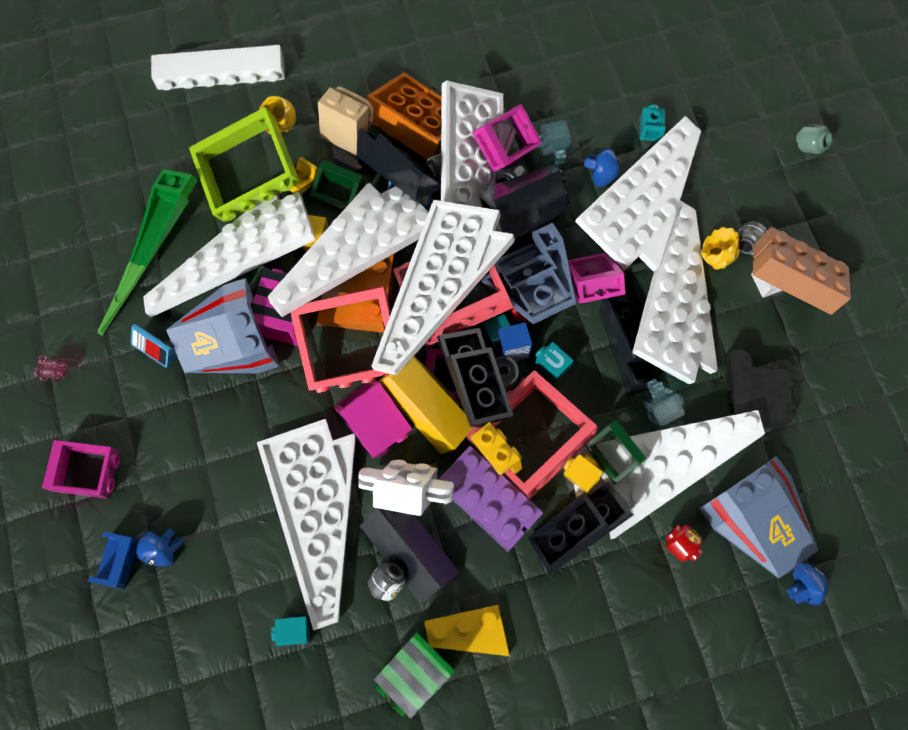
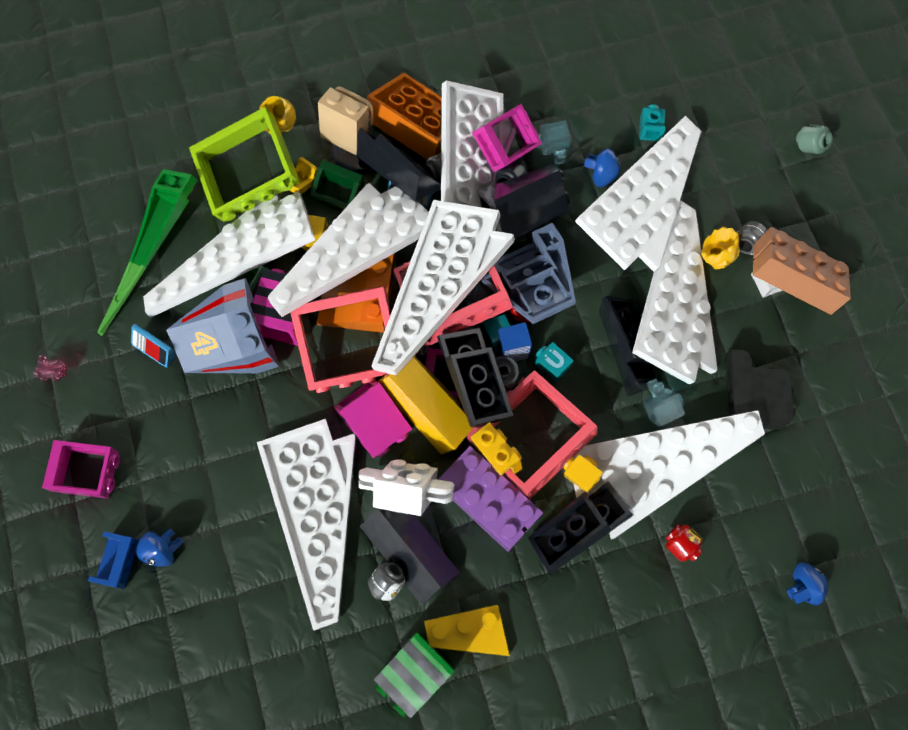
white brick [151,45,284,90] -> none
teal brick [271,617,310,646] -> none
dark pink window [568,253,625,304] -> none
dark green tile [585,420,647,485] -> none
sand blue wedge [699,456,818,578] -> none

